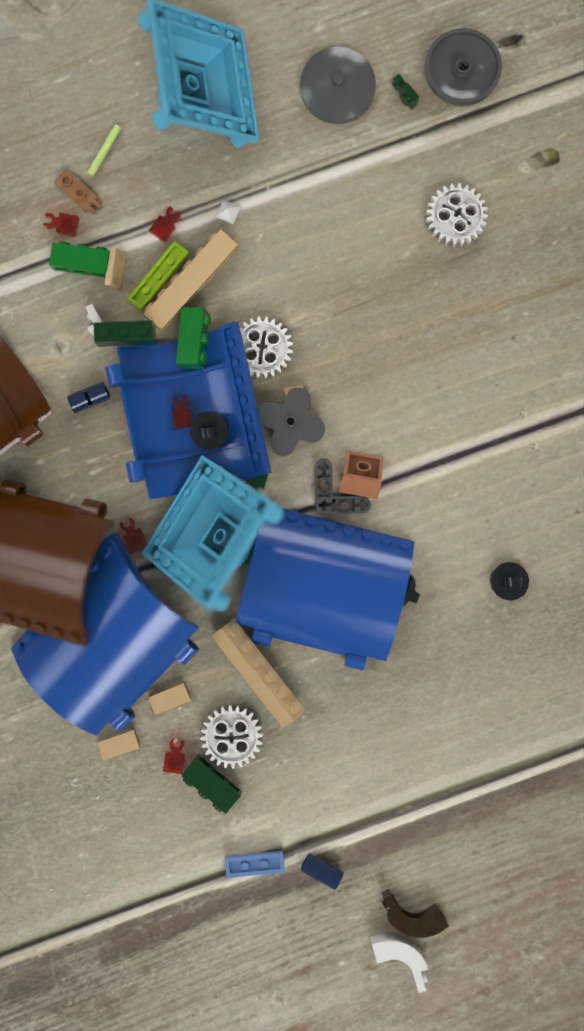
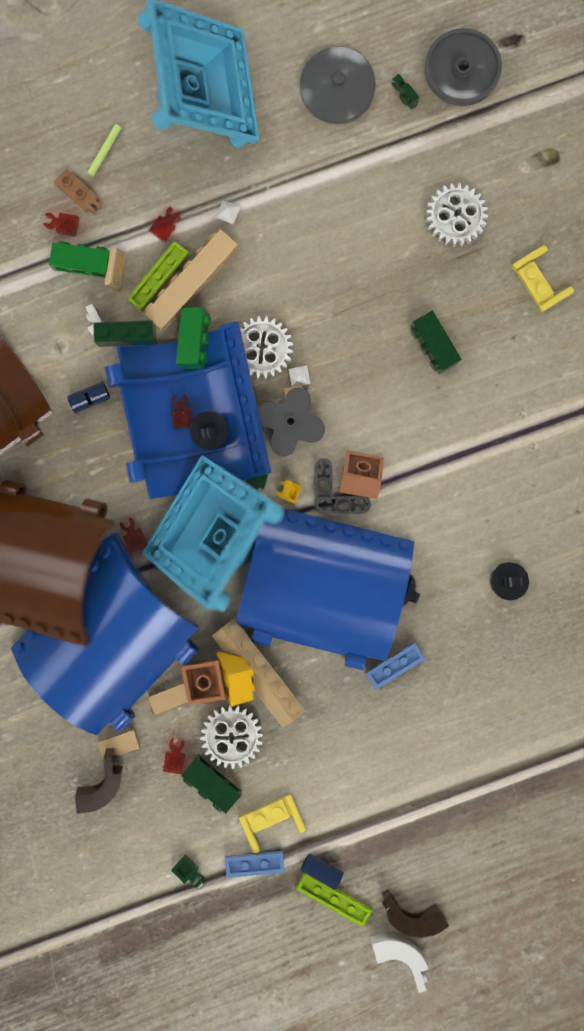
none -> dark brown arch [75,748,123,814]
none -> dark green plate [171,854,205,890]
none -> nougat slope [181,659,226,705]
none -> yellow slope [216,652,255,706]
none -> light yellow plate [238,794,307,854]
none -> yellow tile [276,480,302,504]
none -> white slope [288,365,311,386]
none -> lime tile [296,873,373,927]
none -> medium blue plate [365,642,425,690]
none -> dark green brick [410,310,462,374]
none -> light yellow plate [512,245,574,313]

